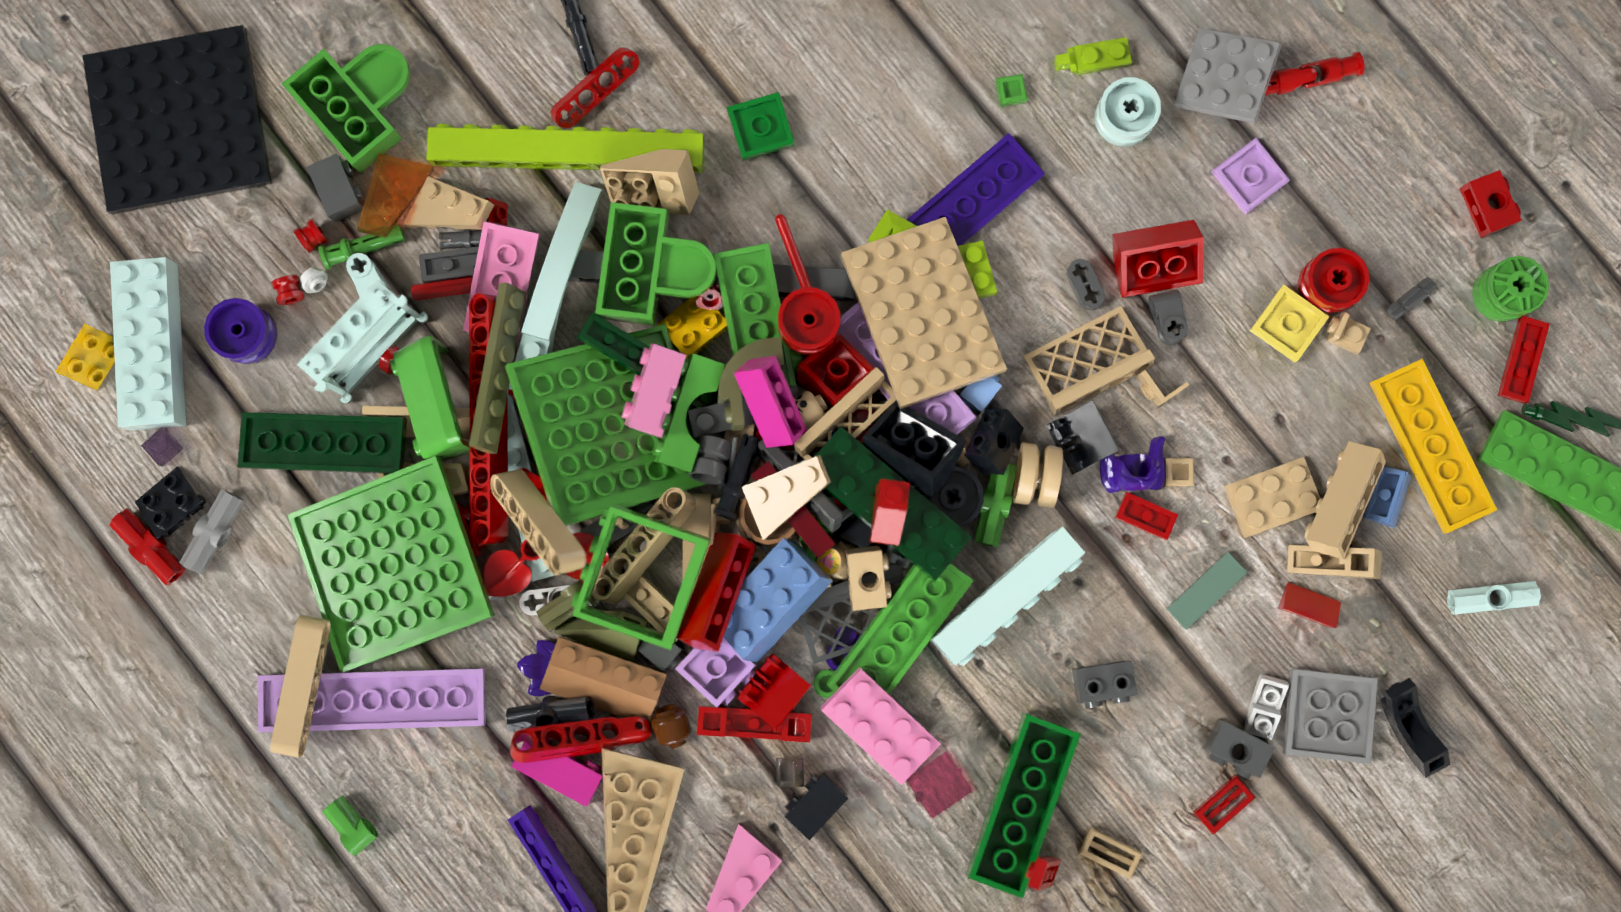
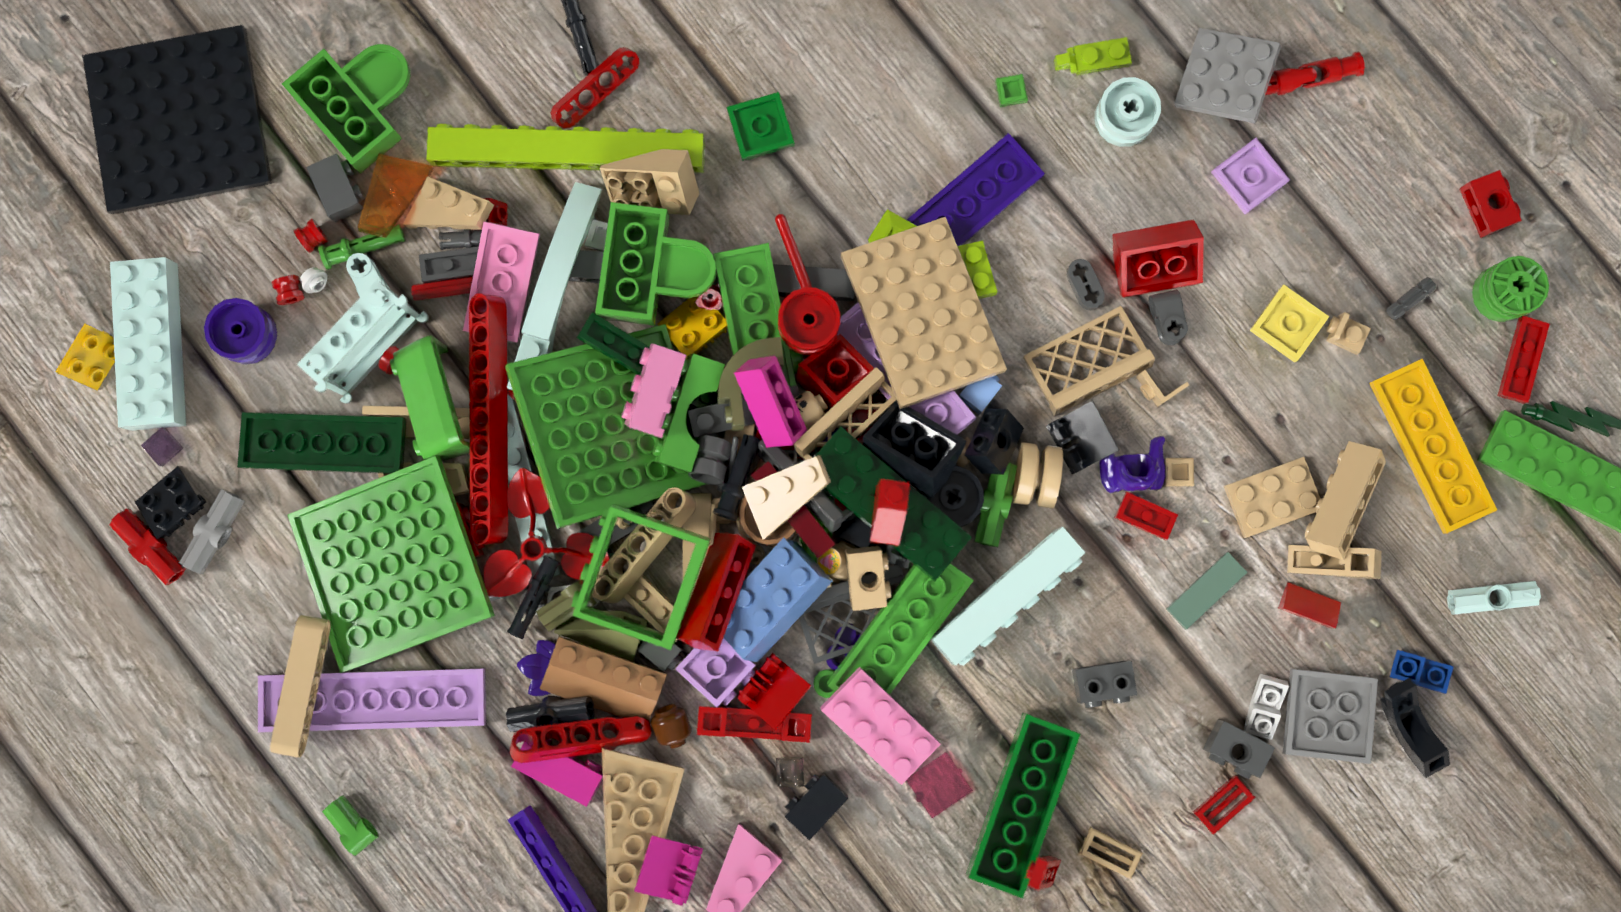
olive plate [469,283,526,454] -> none
tan beam [490,469,586,575] -> none
red wheel [1297,248,1370,315] -> none
medium blue slope [1363,466,1411,528] -> none
none -> black pin [507,555,560,639]
none -> white plate [585,219,608,252]
none -> dark pink hinge [634,835,703,906]
none -> blue slope [1389,650,1454,694]

